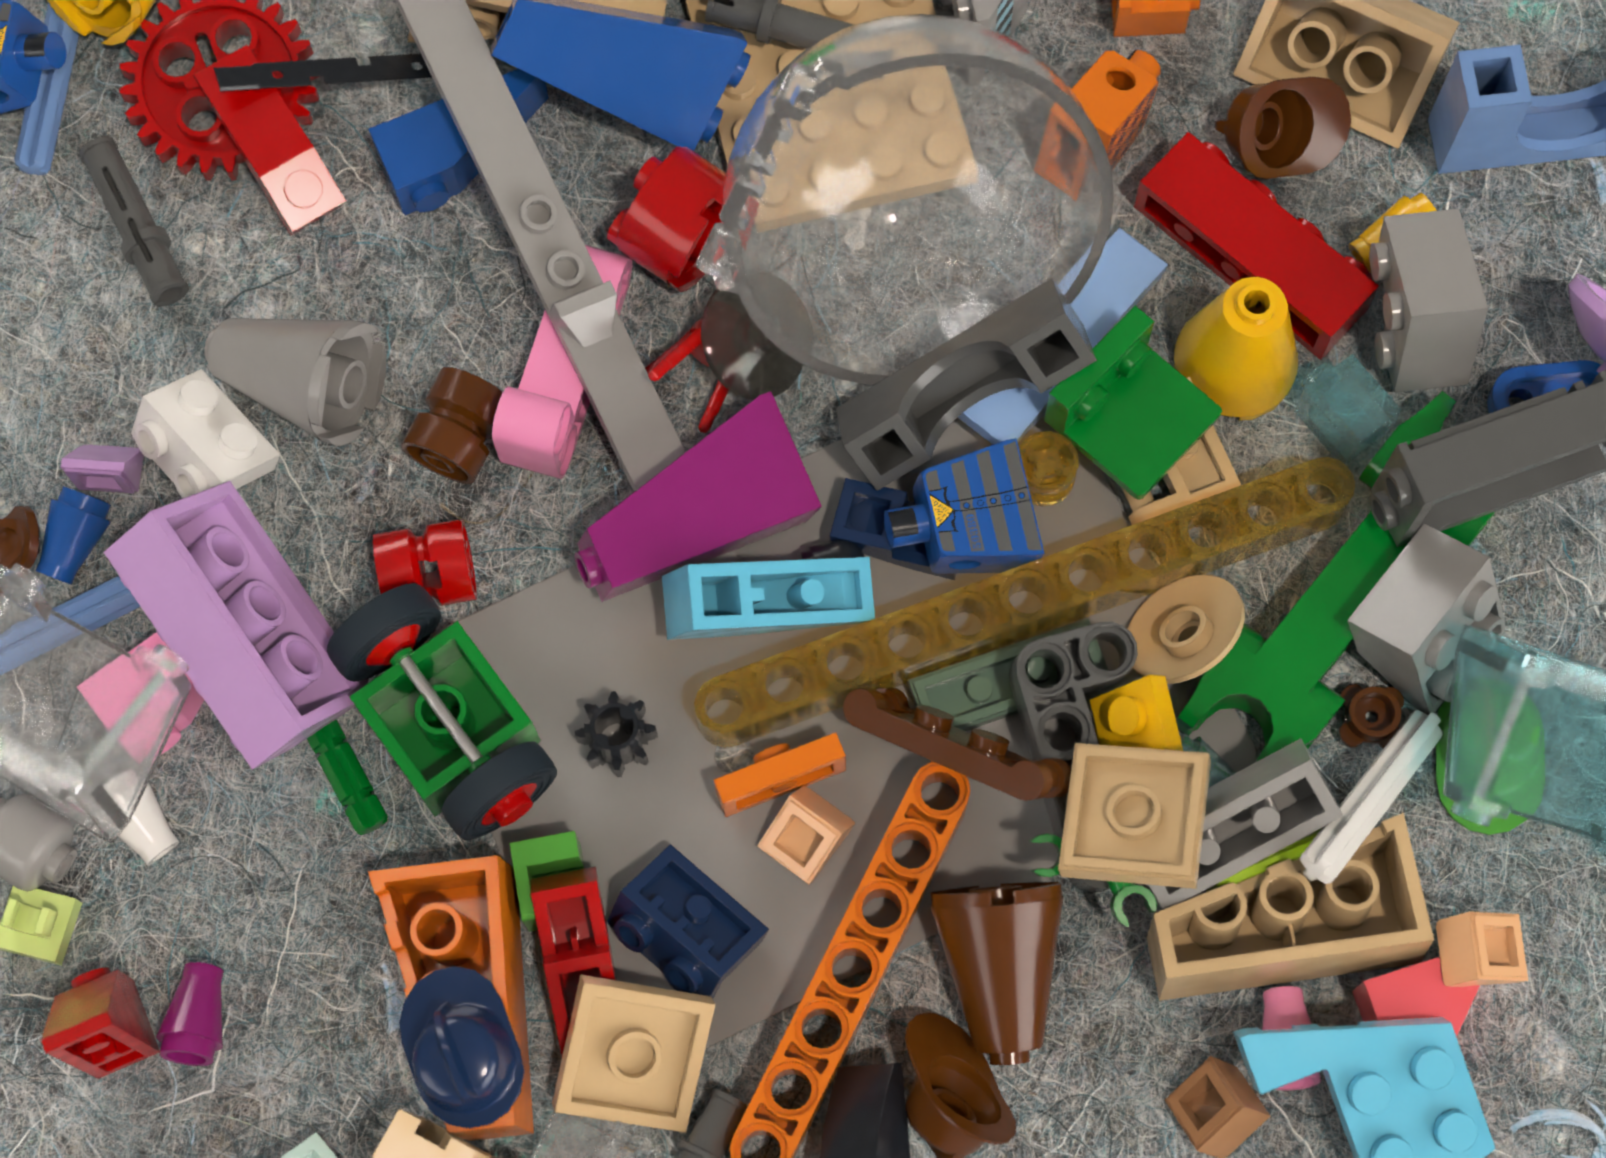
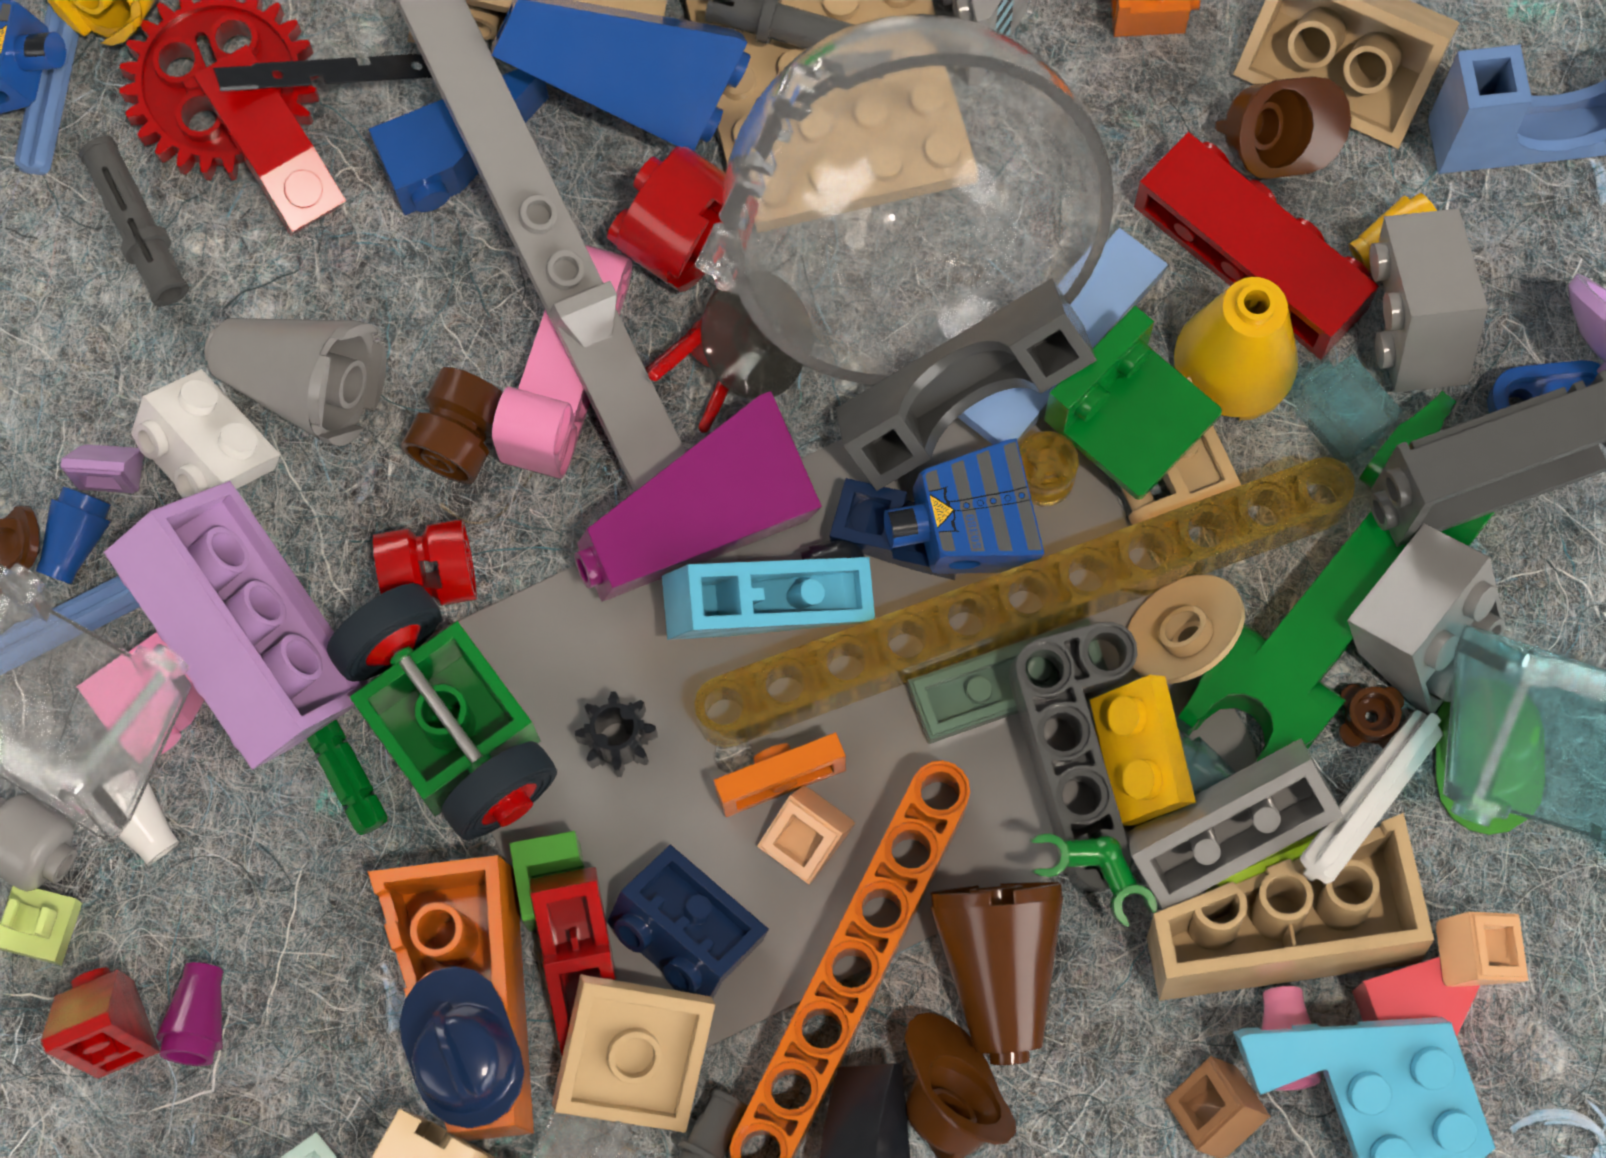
reddish brown plate [843,687,1071,801] -> none
orange torso [1040,50,1161,200] -> none
tan plate [1058,743,1211,889] -> none

